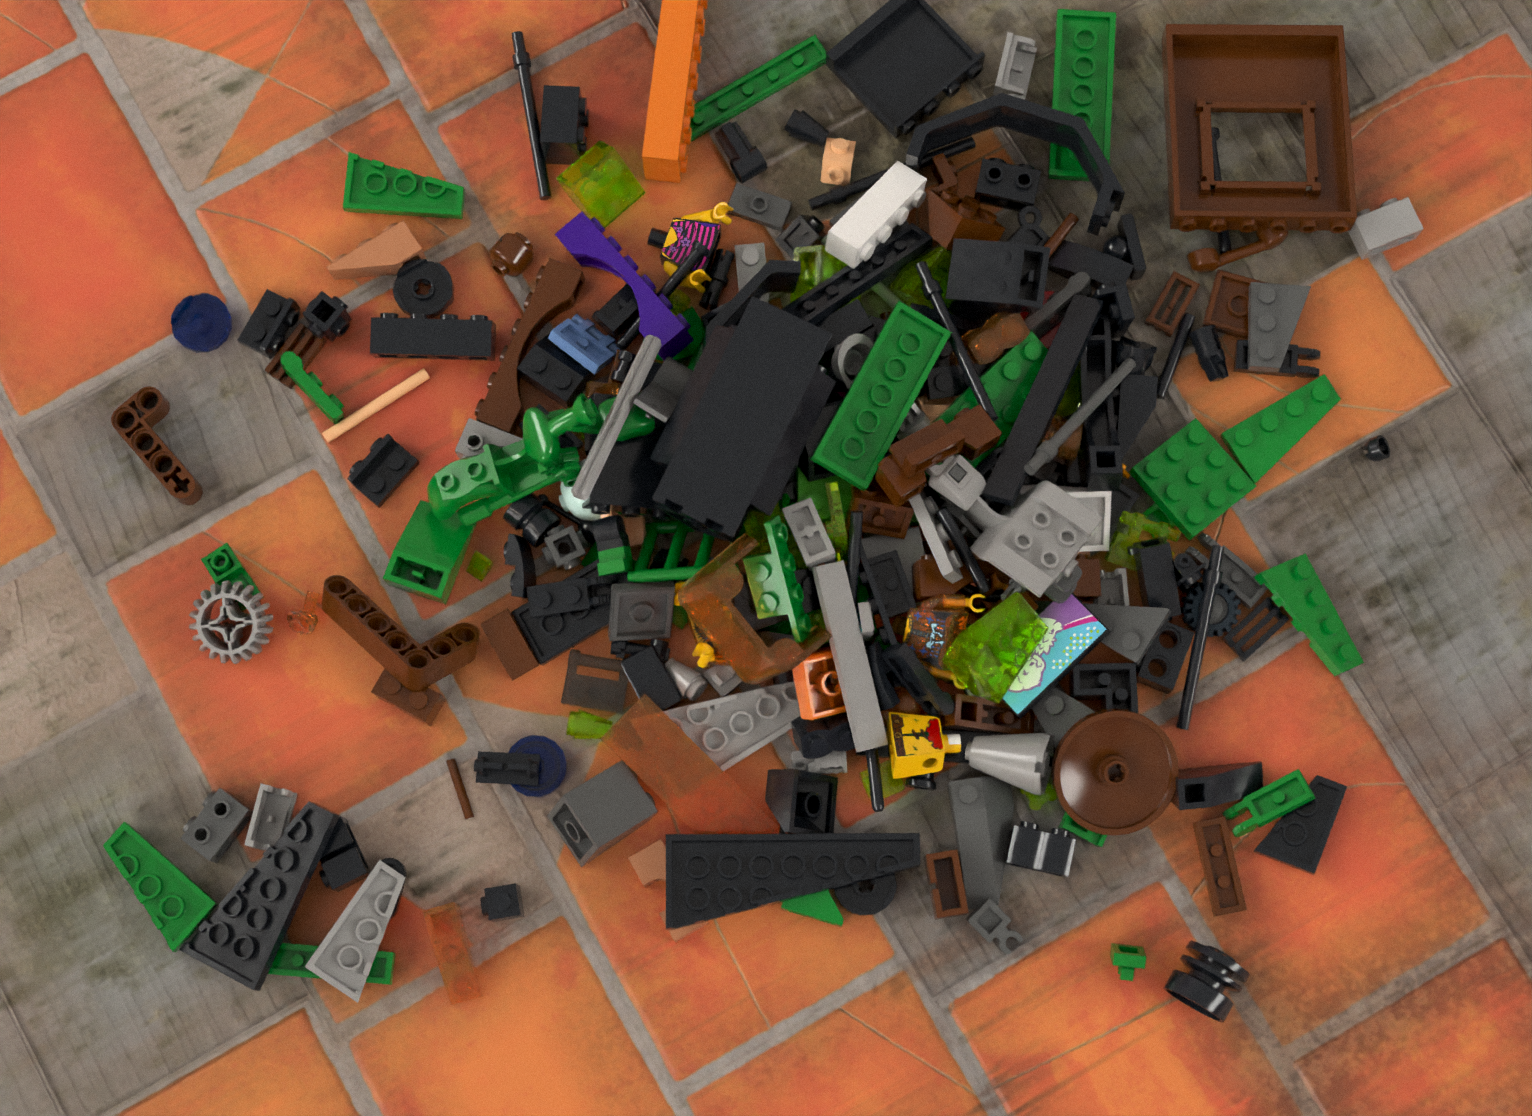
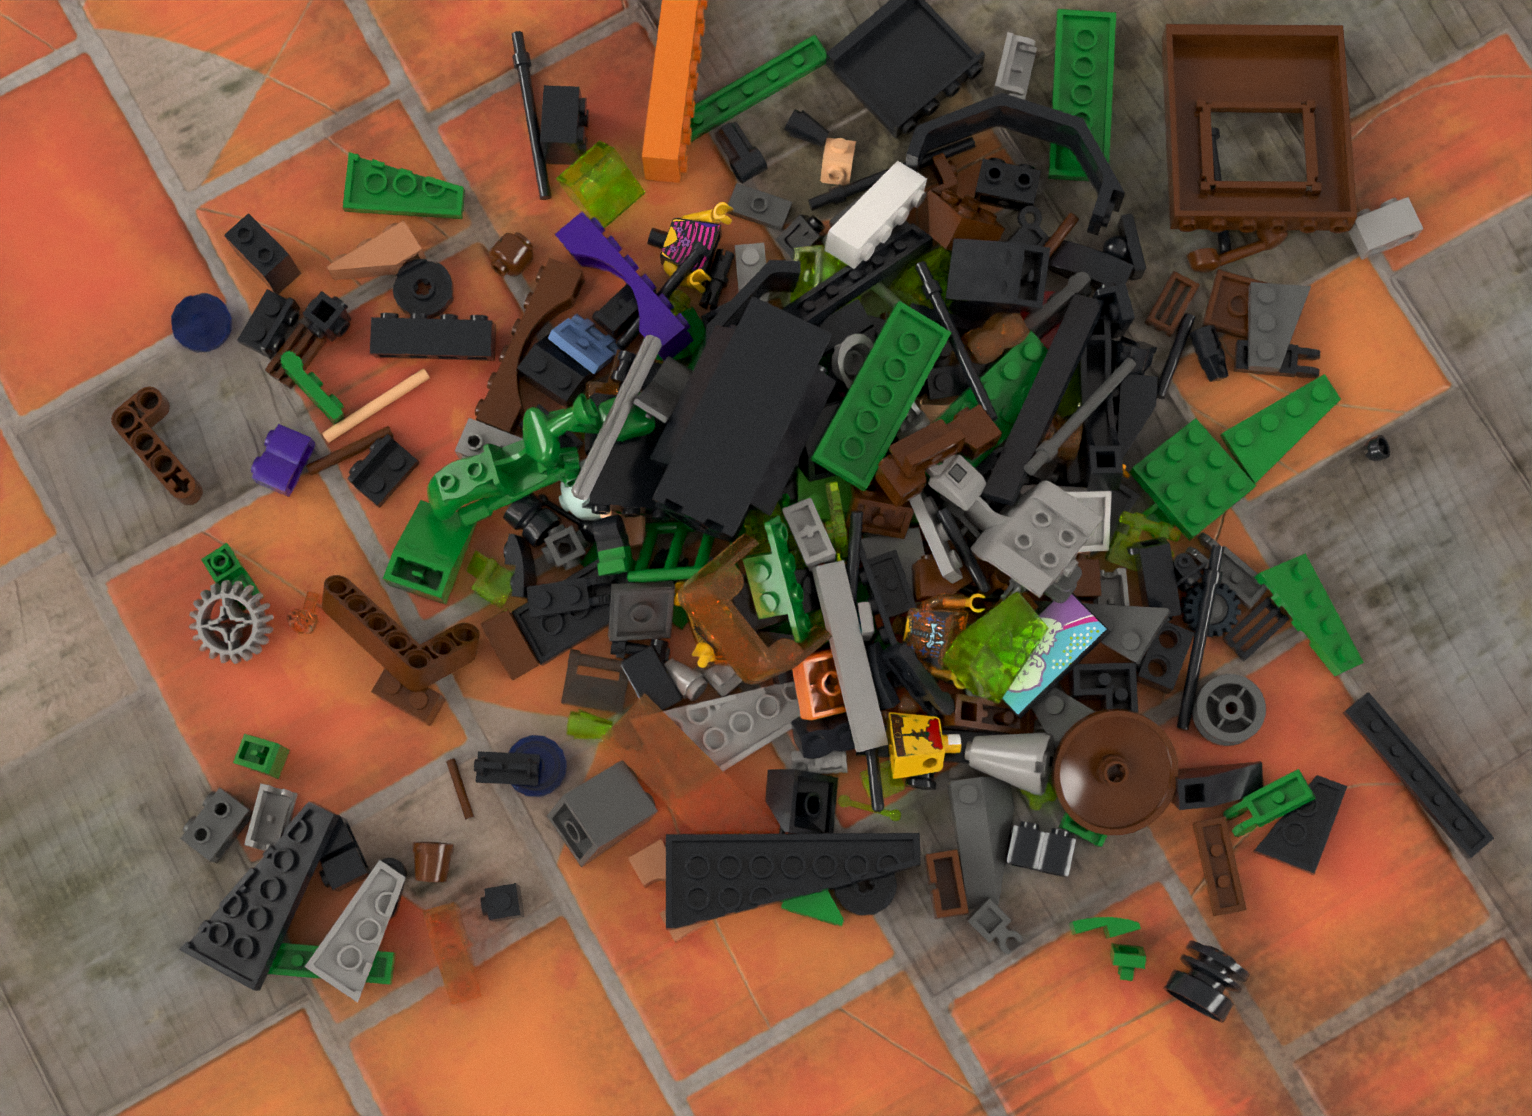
green wing [103,822,218,952] -> none
none -> black piece [224,213,301,294]
none -> green slope [233,734,290,779]
none -> dark purple brick [251,424,315,497]
none -> reddish brown bar [306,426,394,476]
none -> reddish brown piece [412,842,454,882]
none -> clear neon green panel [472,558,513,609]
none -> clear neon green hinge [838,795,902,821]
none -> green slope [1069,917,1141,939]
none -> dark grey wheel [1192,674,1266,746]
none -> black plate [1343,692,1494,859]

